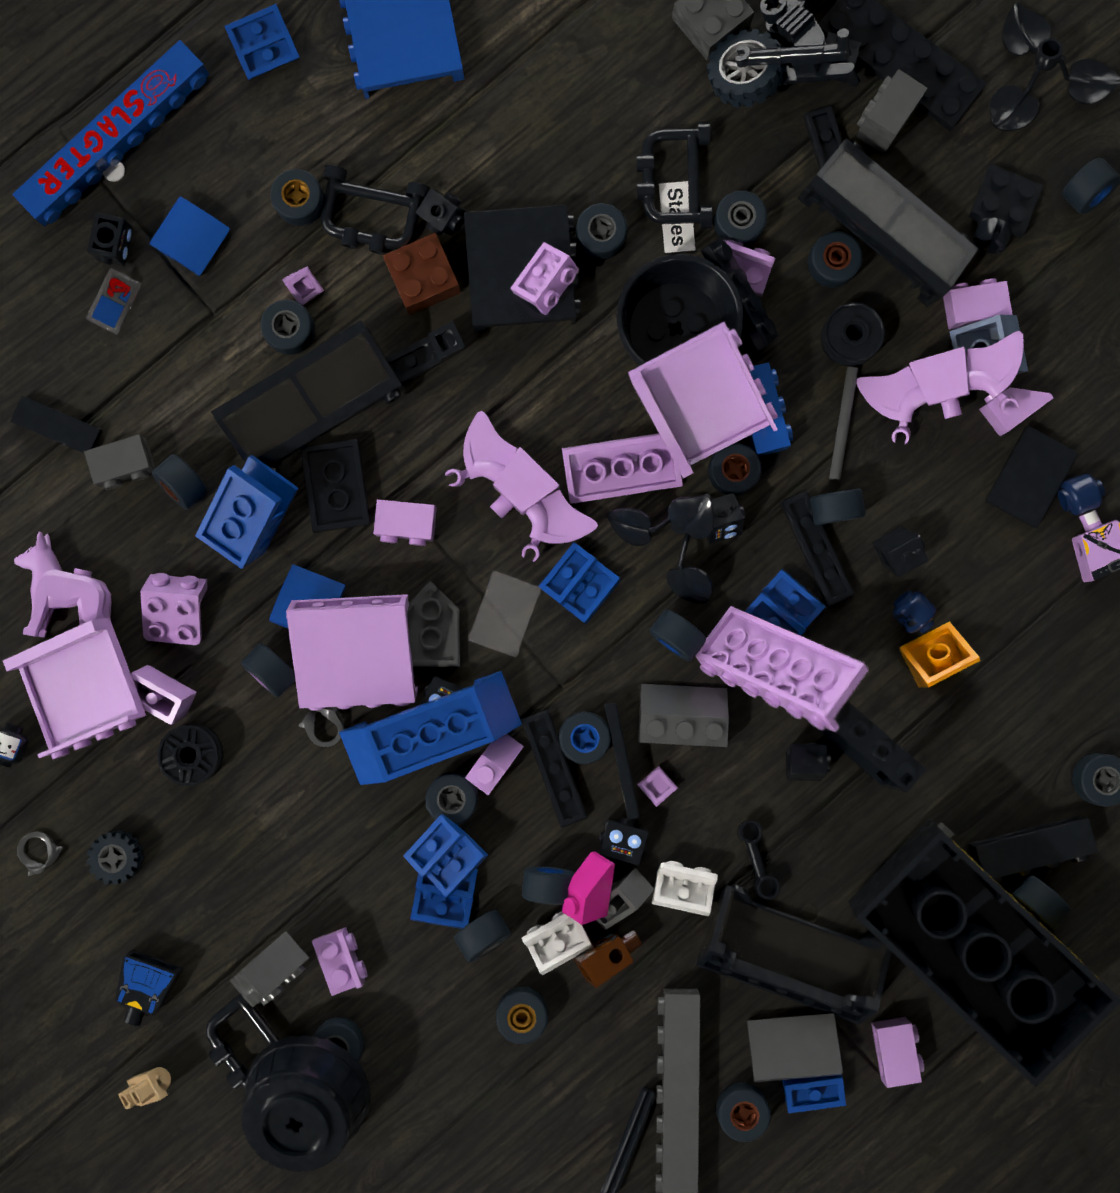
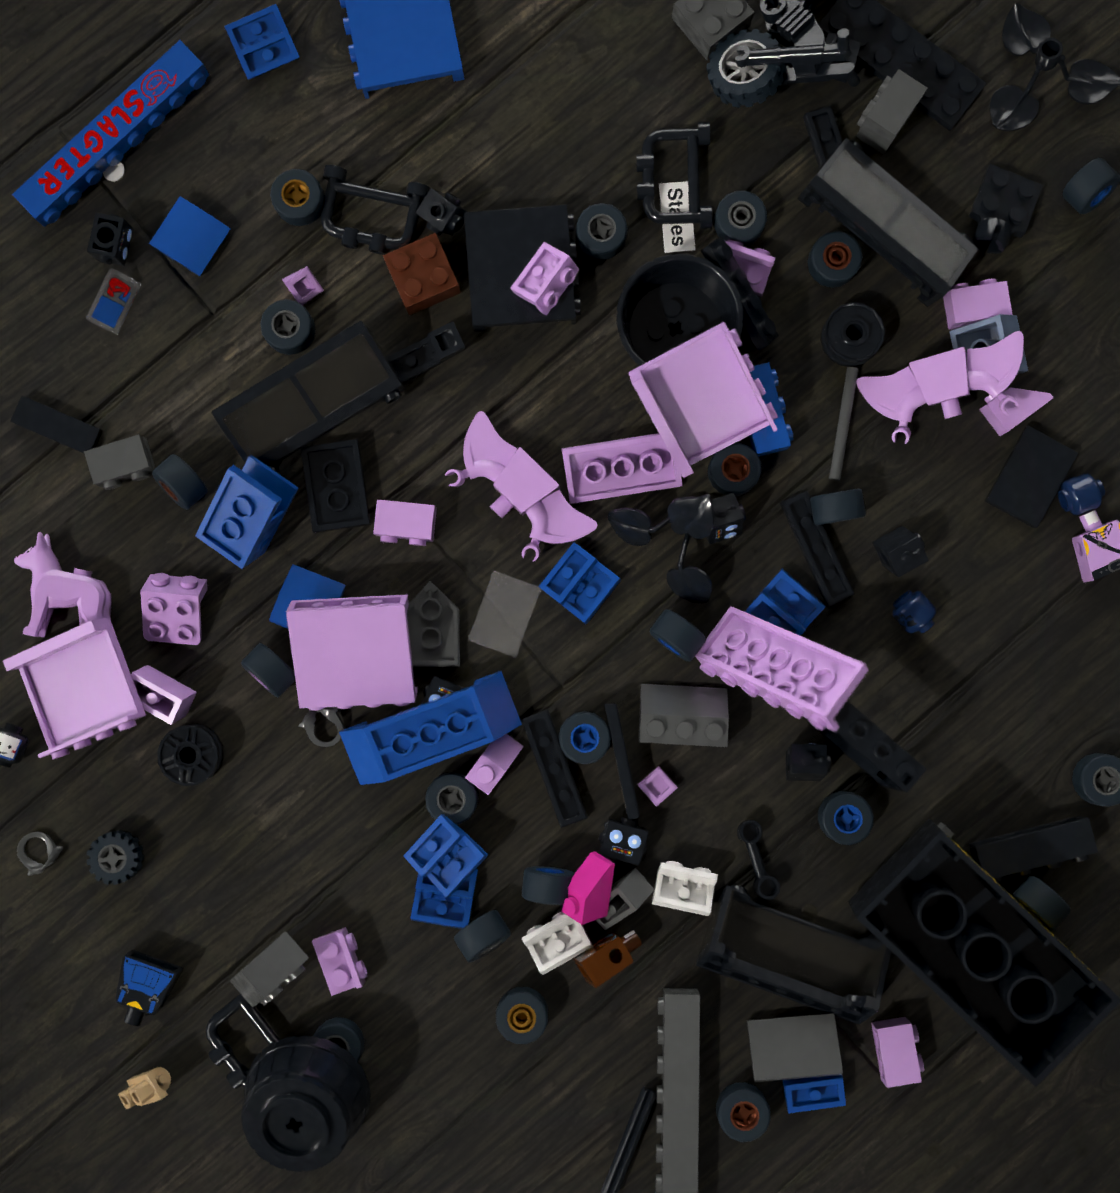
light orange slope [899,621,980,688] -> none
none -> black wheel [818,791,874,845]

